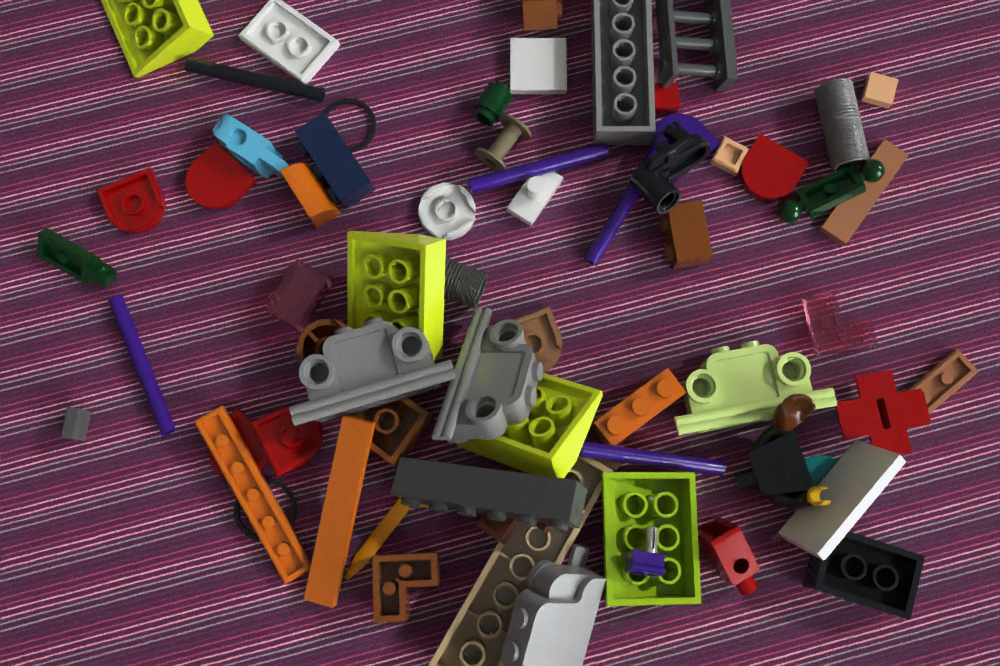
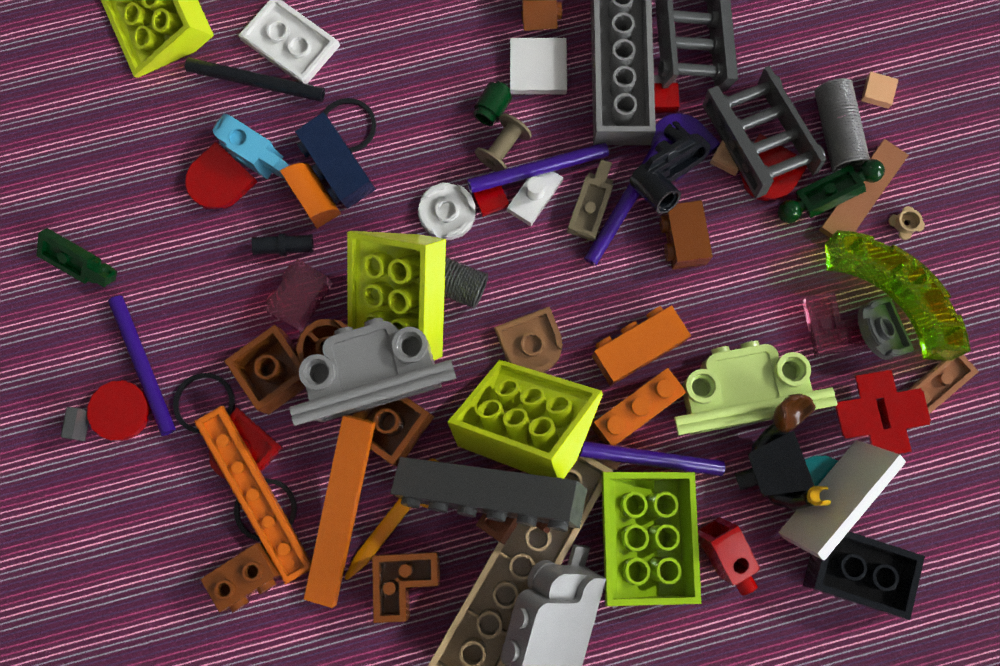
red tile [96,167,166,234] -> none
red tile [250,406,323,478] -> none
light grey brick [431,307,543,443] -> none
dark purple piece [624,526,665,577] -> none
none -> red tile [87,380,151,441]
none -> black piece [173,373,235,433]
none -> dark orange brick [200,543,280,613]
none -> dark orange brick [224,325,306,415]
none -> black pin [251,233,314,256]
none -> red tile [472,186,509,217]
none -> dark tan hinge [567,159,614,242]
none -> orange brick [592,305,691,386]
none -> dark grey fence [702,66,827,199]
none -> clear neon green brick [825,230,971,360]
none -> dark grey tile [858,296,914,360]
none -> tan plate [889,206,925,240]

